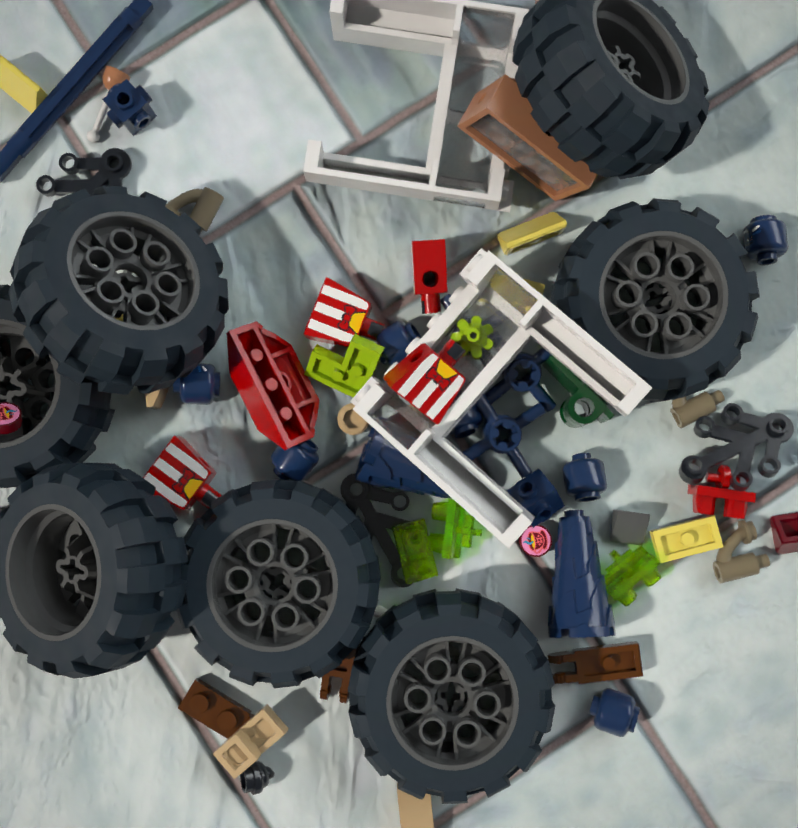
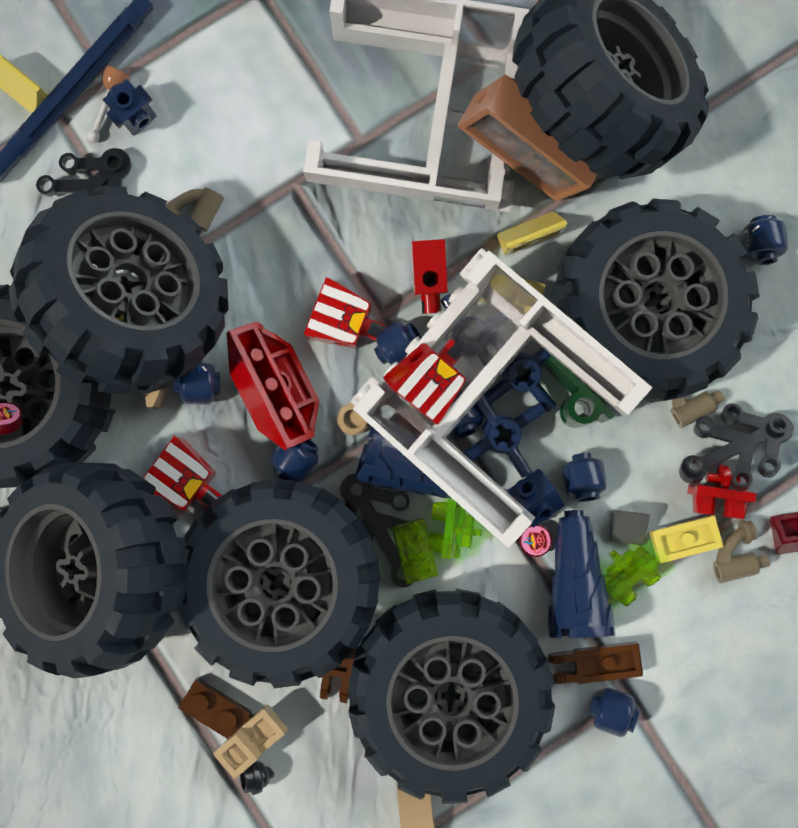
lime plate [304,334,385,397] -> none
lime plant [450,315,494,359] -> none

